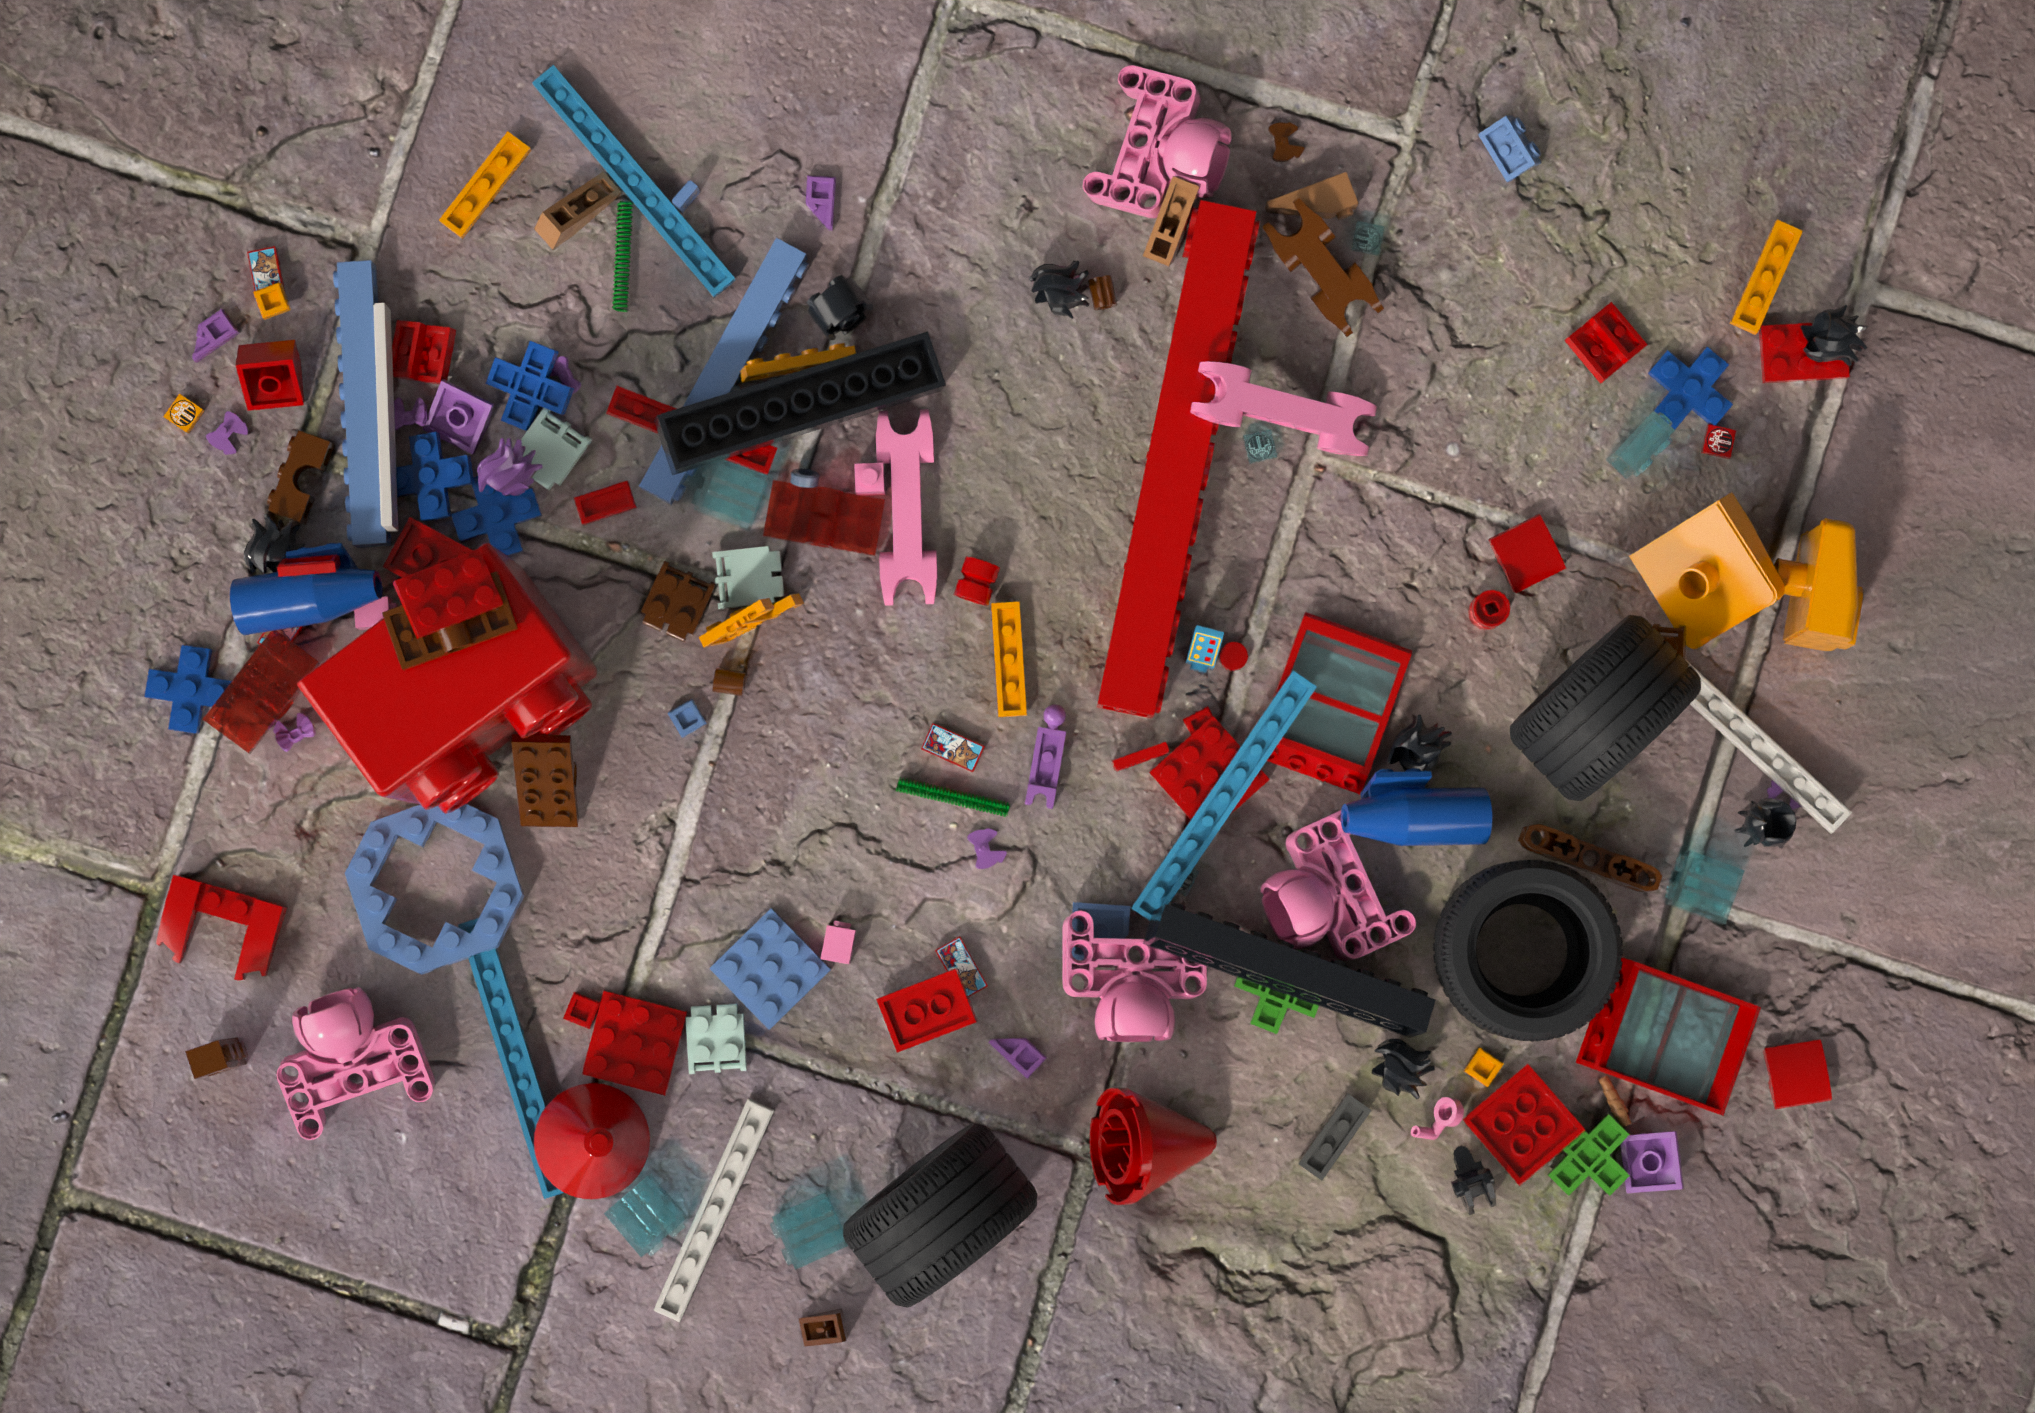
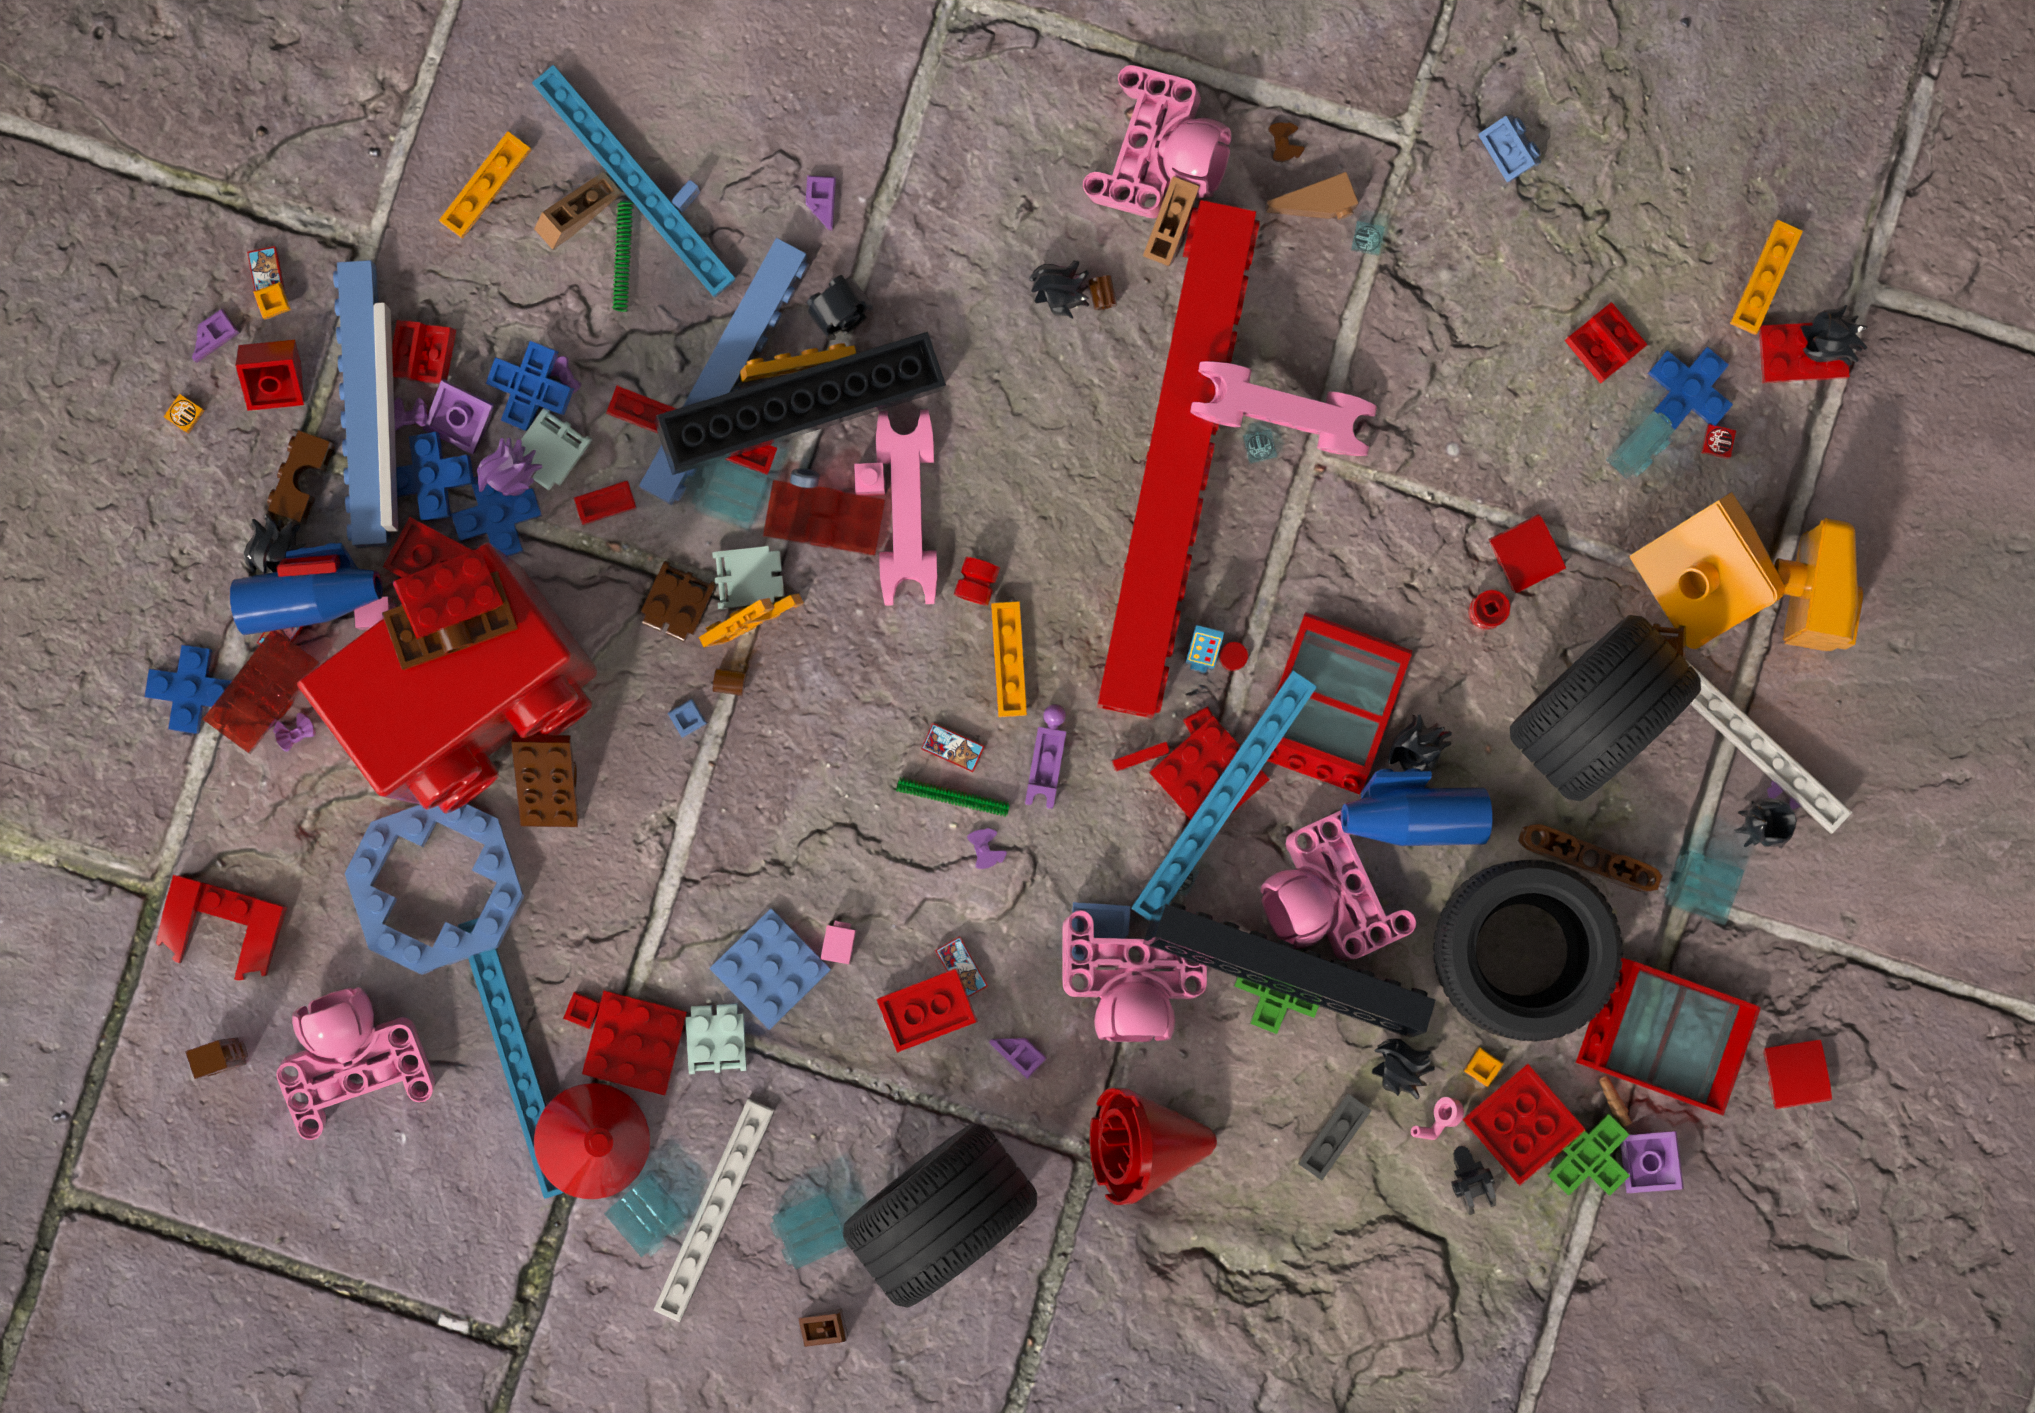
medium lavender piece [206,411,248,455] -> none
reddish brown piece [1262,197,1384,337] -> none

